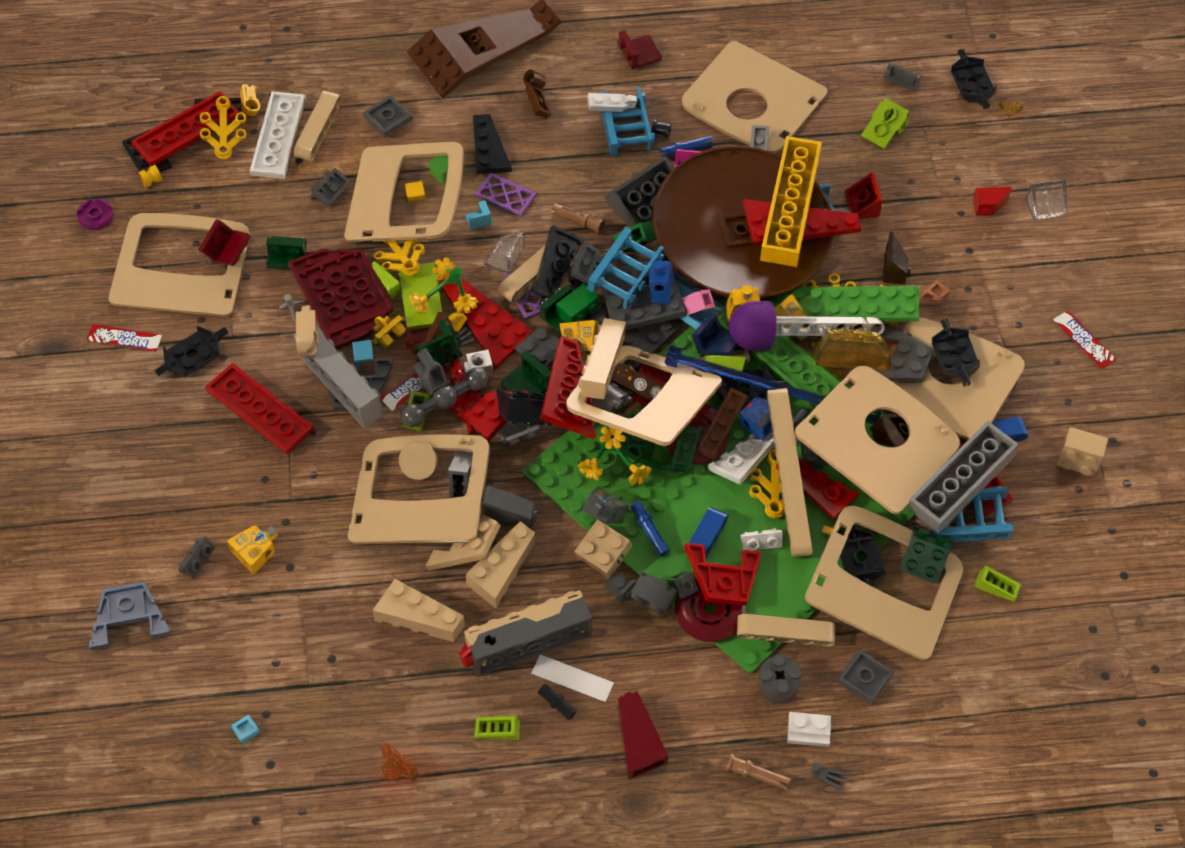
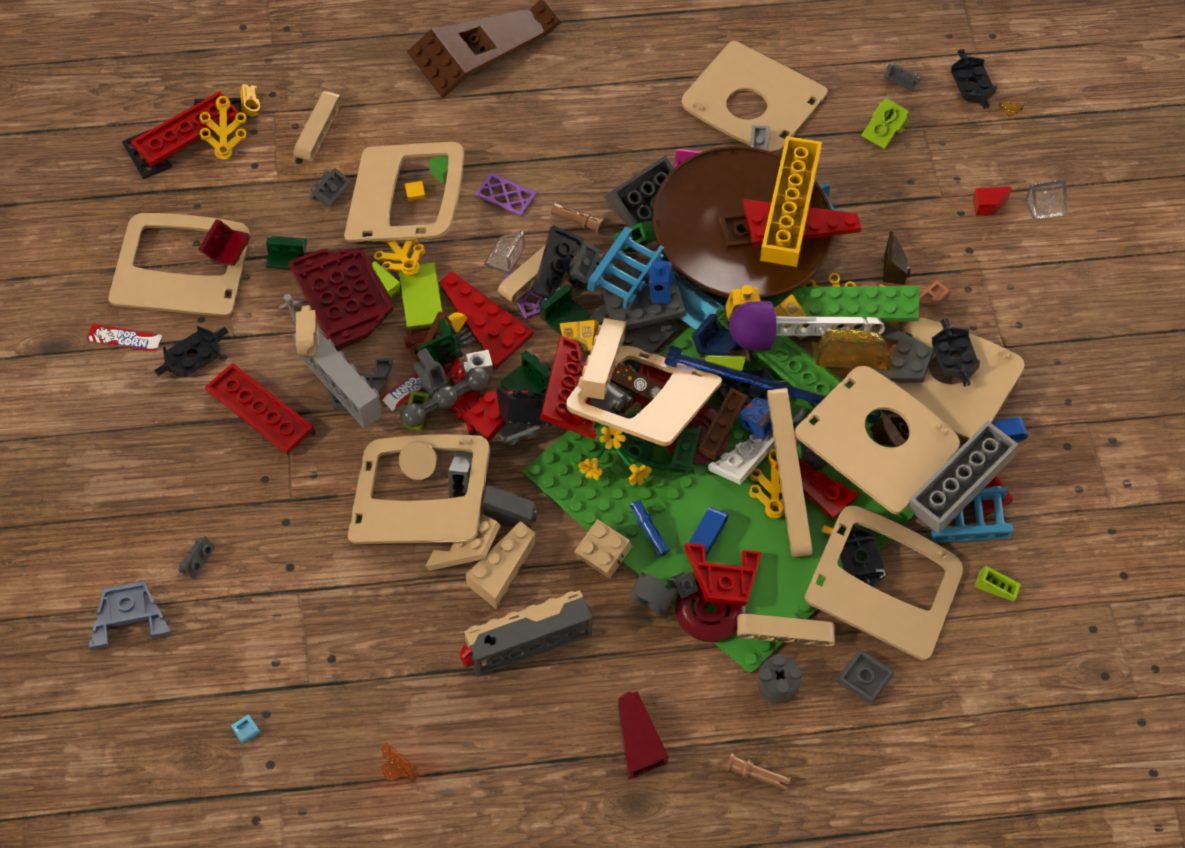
magenta tile [77,199,114,230] -> none
yellow wheel [138,165,162,188] -> none
yellow torso [227,526,279,575] -> none
white tile [249,91,306,179] -> none
medium azure panel [352,340,373,370] -> none
dark grey plate [363,95,412,137] -> none
yellow hips [372,315,406,349] -> none
tan wedge [373,579,465,642] -> none
yellow plant [409,257,478,314] -> none
medium azure panel [466,200,491,230] -> none
black wing [473,114,512,174] -> none
lime slope [475,716,520,741] -> none
dark grey plate [515,326,559,367] -> none
reddish brown plate [523,69,551,119] -> none
white sticker [531,654,614,702] -> none
black pin [538,683,577,720] -> none
green brick [556,283,599,323] -> none
dark grey torso [582,486,629,524] -> none
white hinge [587,93,637,112] -> none
dark azure fence [599,87,655,156] -> none
dark grey bracket [604,572,636,603] -> none
dark red bracket [617,30,662,69] -> none
black bush [651,119,672,138] -> none
blue pin [660,135,713,158] -> none
bright pink brick [682,289,715,315] -> none
white hinge [740,528,782,551] -> none
white plate [787,712,831,747] -> none
dark grey piece [811,763,848,790] -> none
red slope [844,172,883,219] -> none
dark green bracket [900,527,952,583] -> none
sticker [1053,310,1116,369] -> none
tan brick [1057,427,1108,476] -> none

